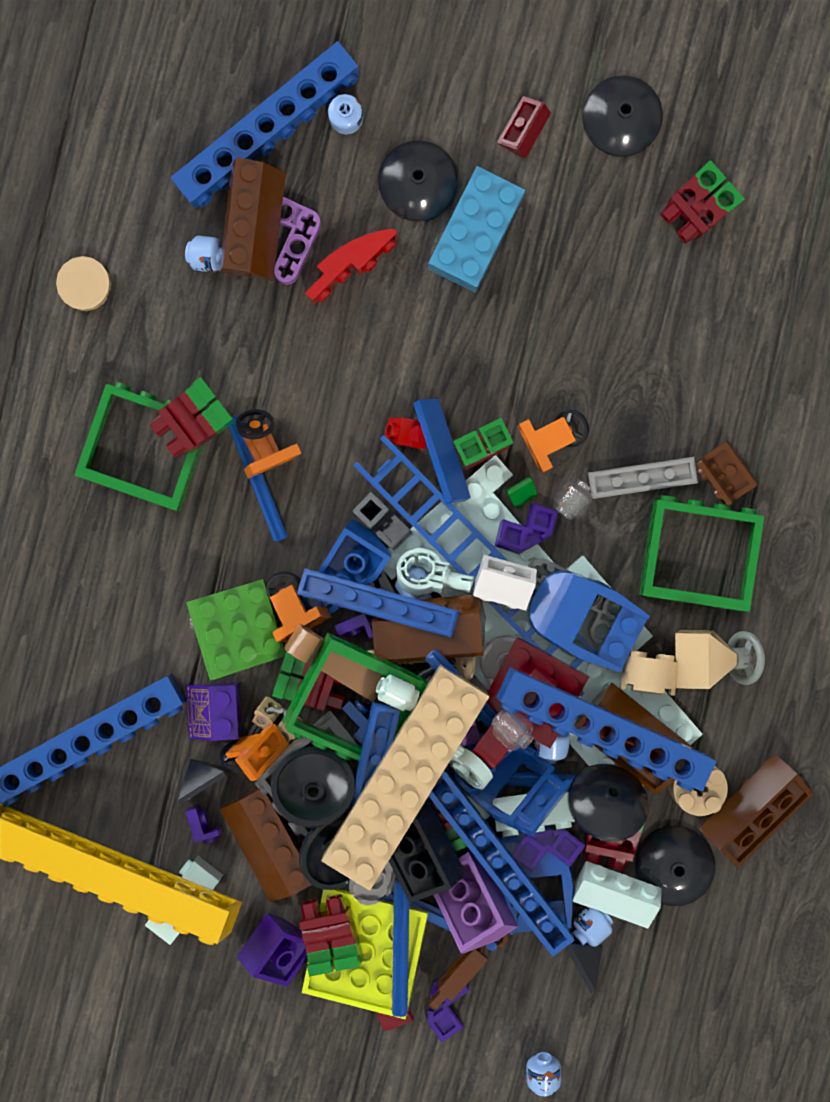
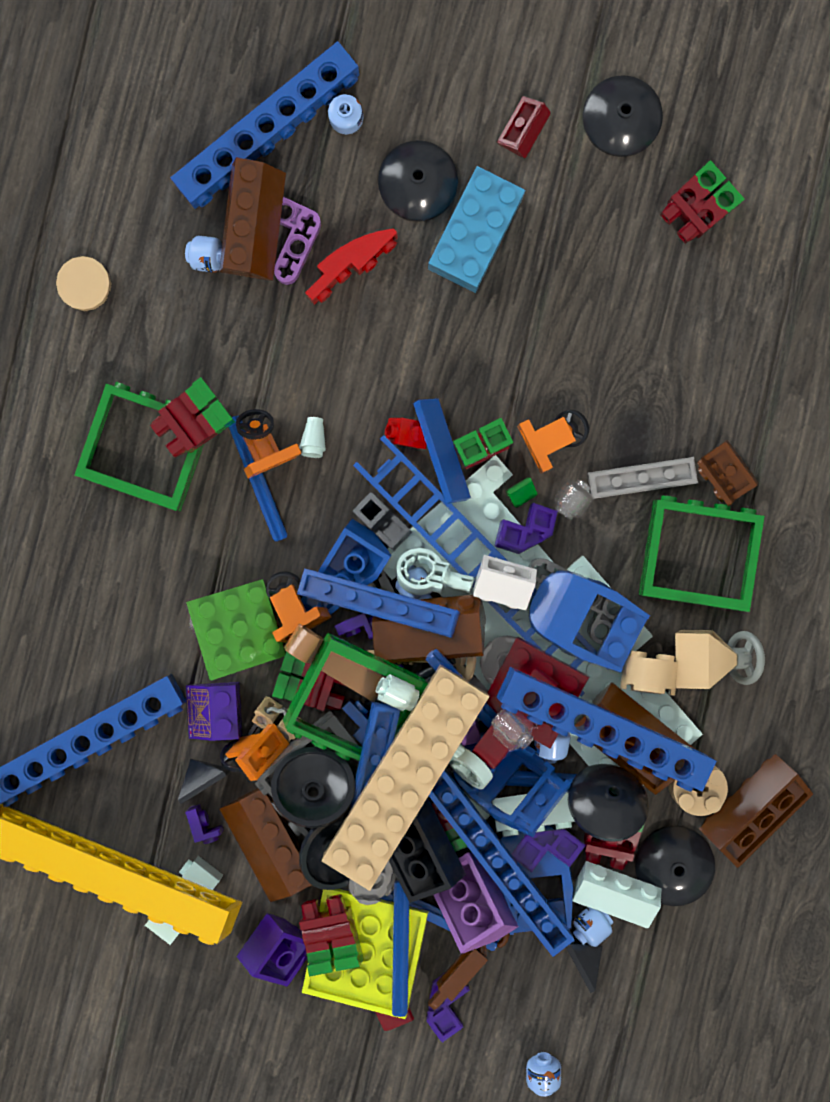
none -> light aqua cone [299,417,326,458]

